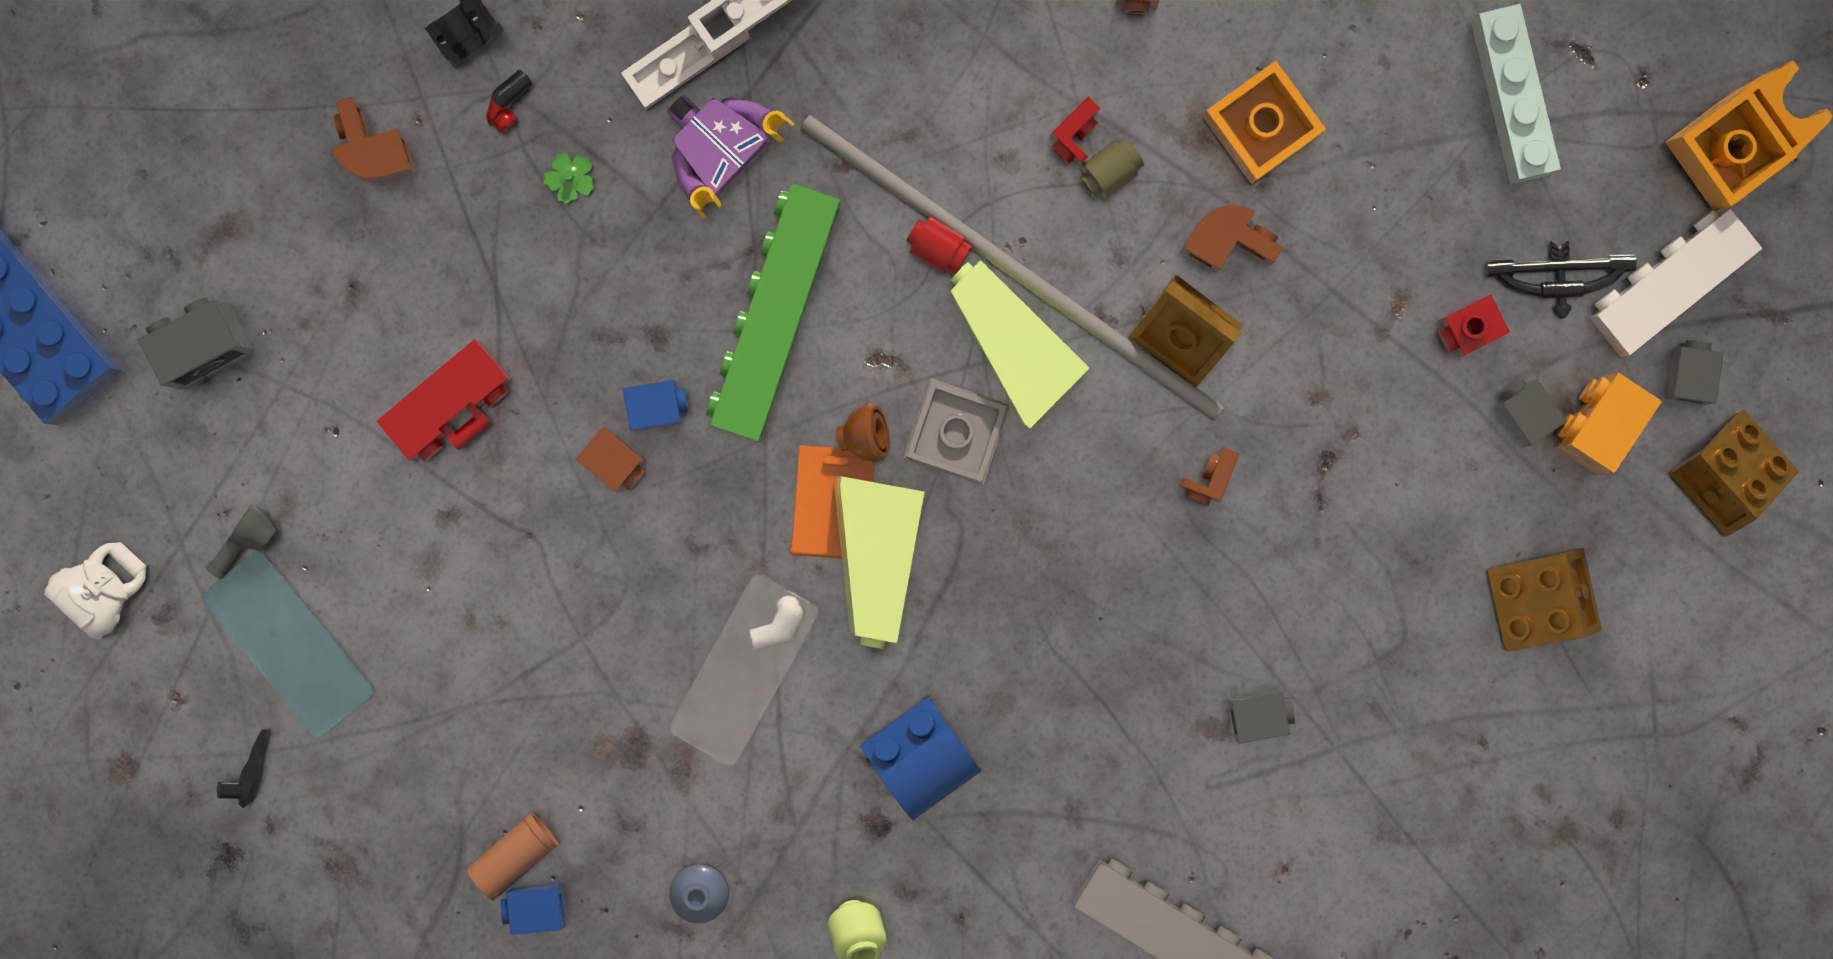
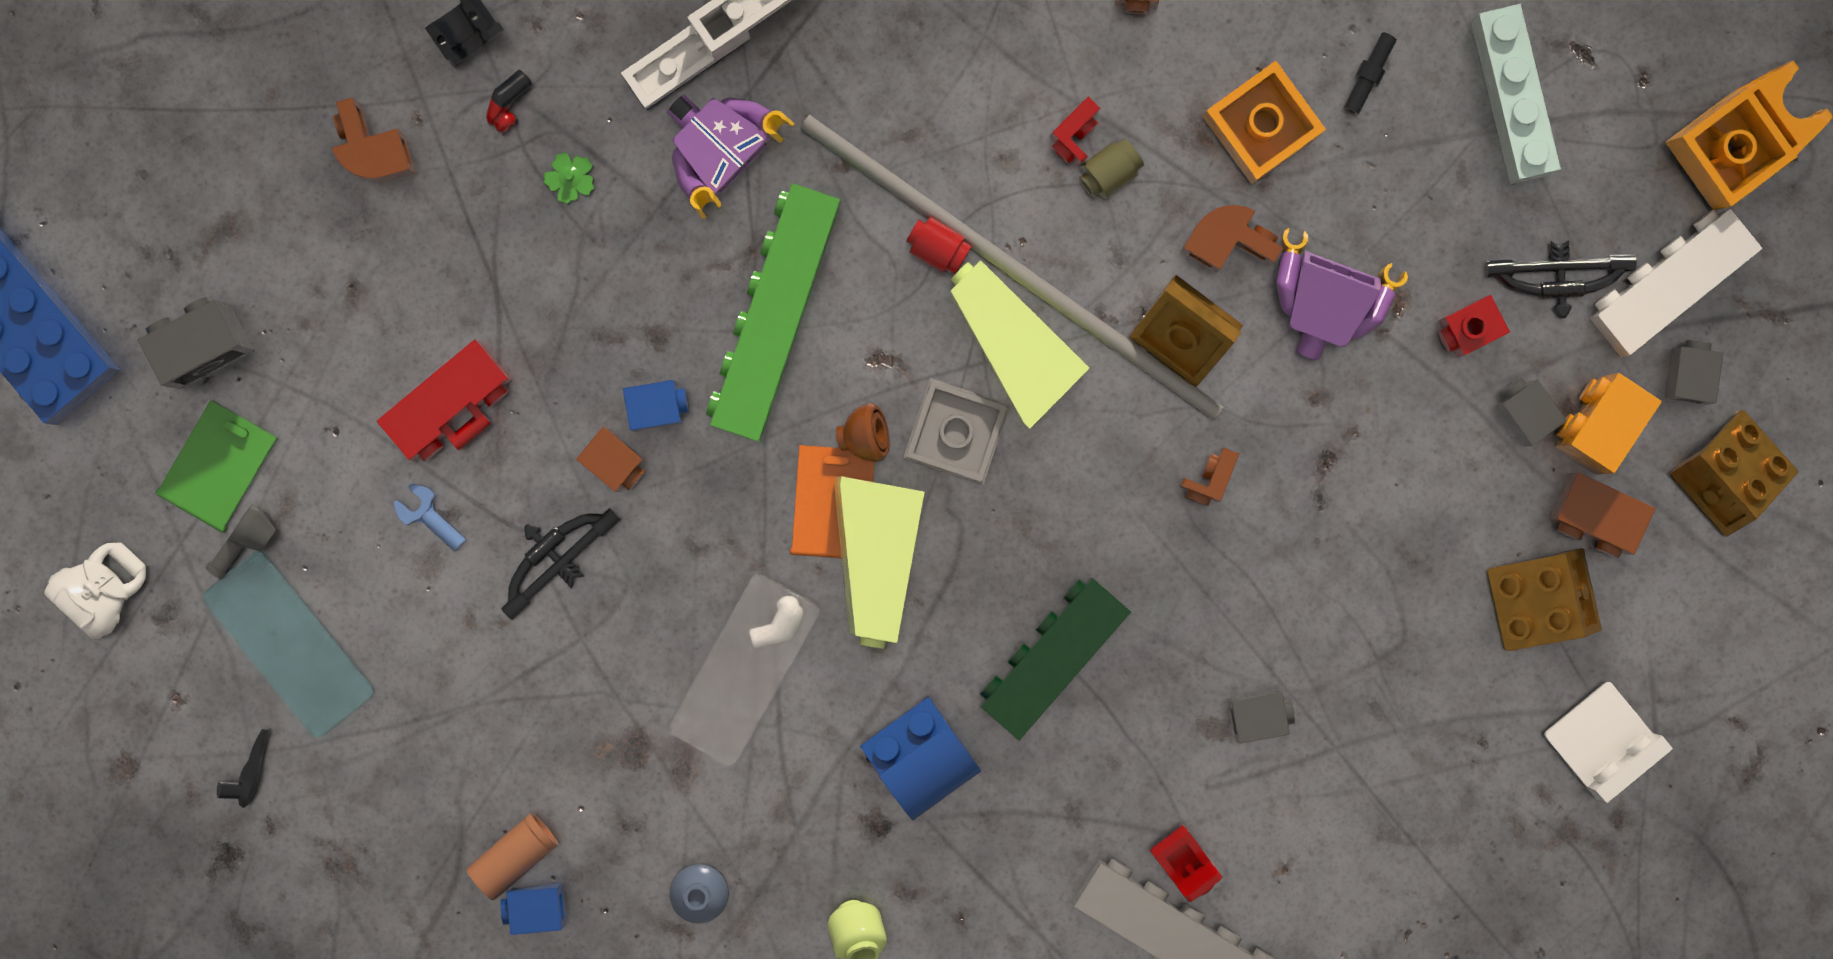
none -> bright green container [155,400,278,533]
none -> medium blue bar [394,484,466,552]
none -> black piece [501,508,621,620]
none -> dark green brick [980,578,1131,741]
none -> red bracket [1150,825,1222,902]
none -> medium lavender torso [1276,228,1408,360]
none -> black bar [1344,32,1397,115]
none -> white bracket [1544,682,1673,803]
none -> dark orange brick [1549,472,1656,559]

